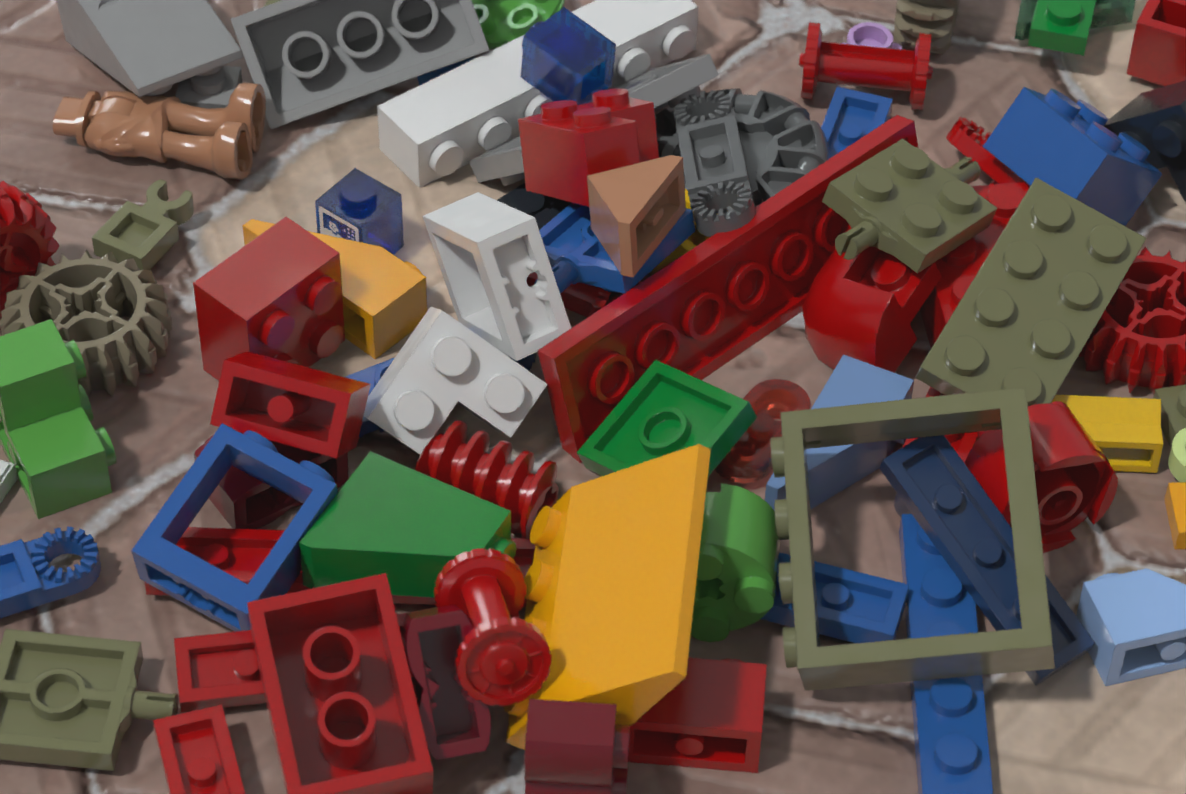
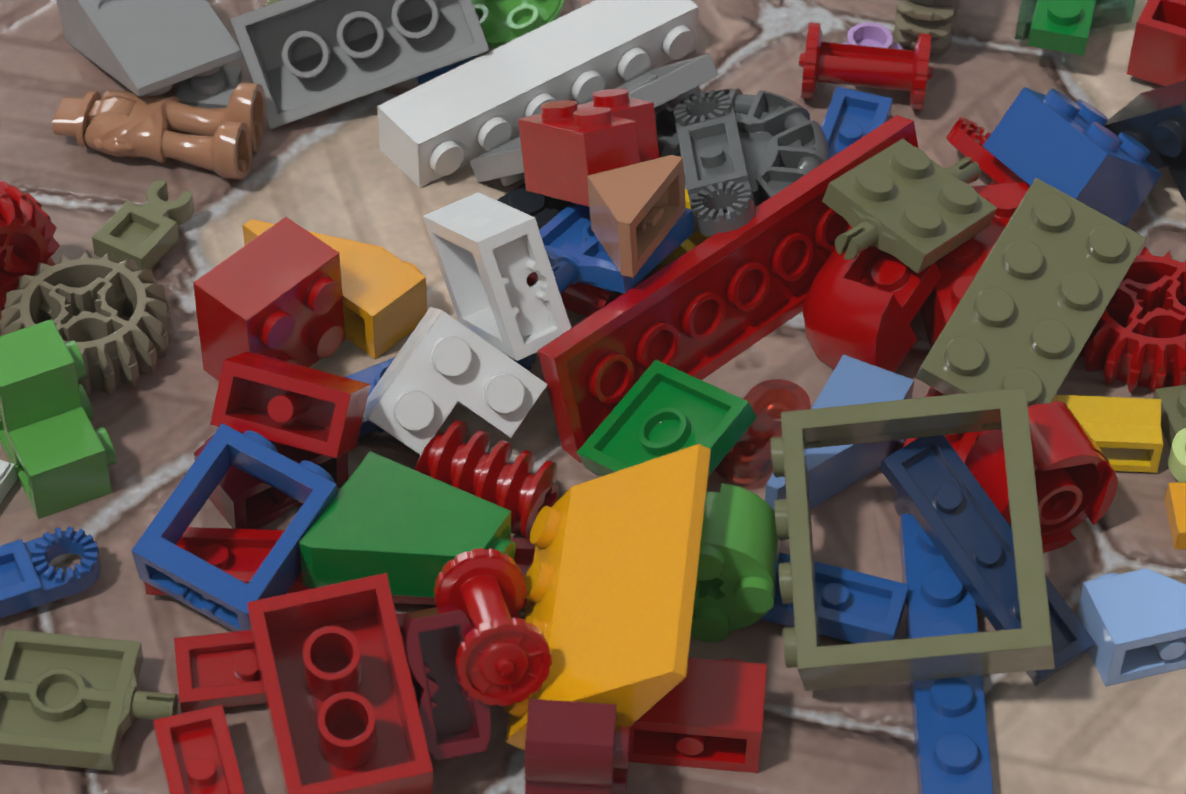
clear blue brick [315,168,404,255] -> none
clear blue brick [521,7,616,105] -> none

